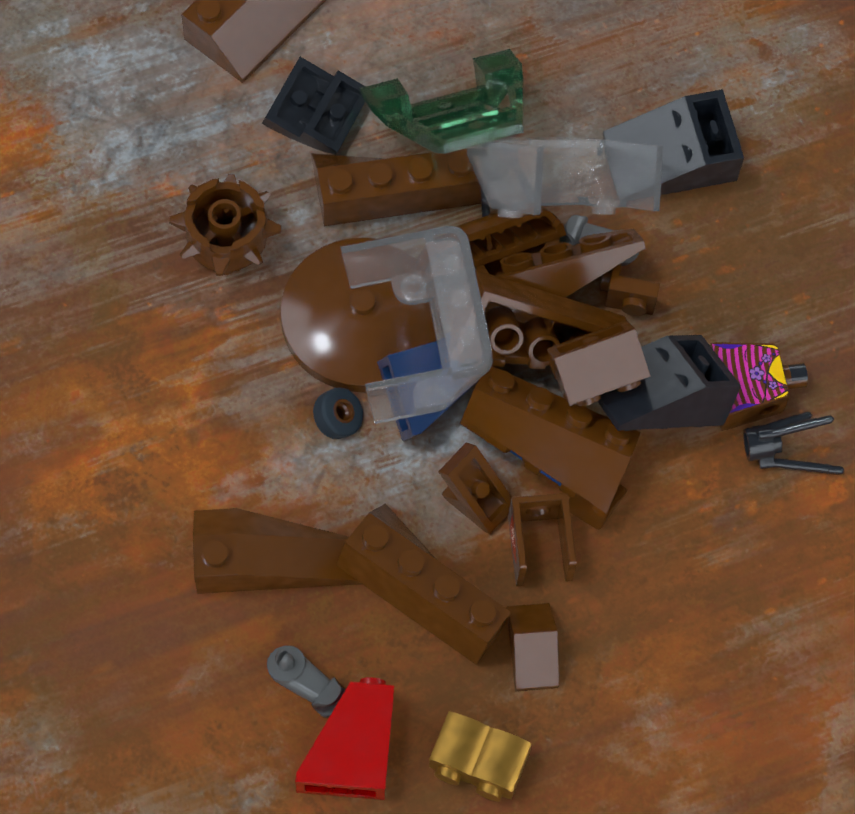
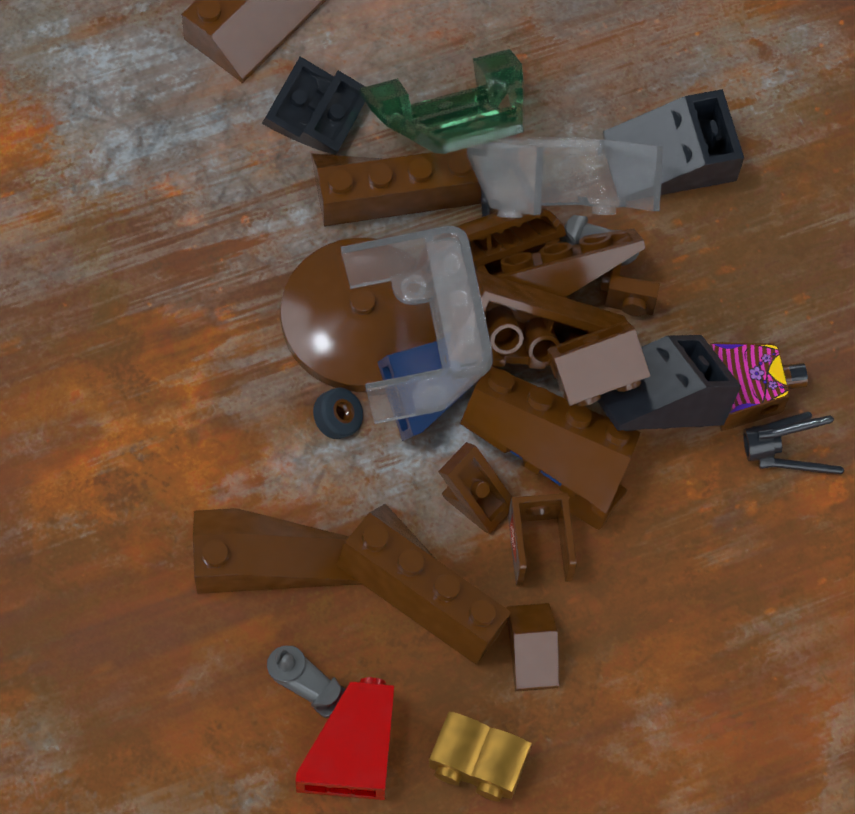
reddish brown brick [169,174,282,276] -> none

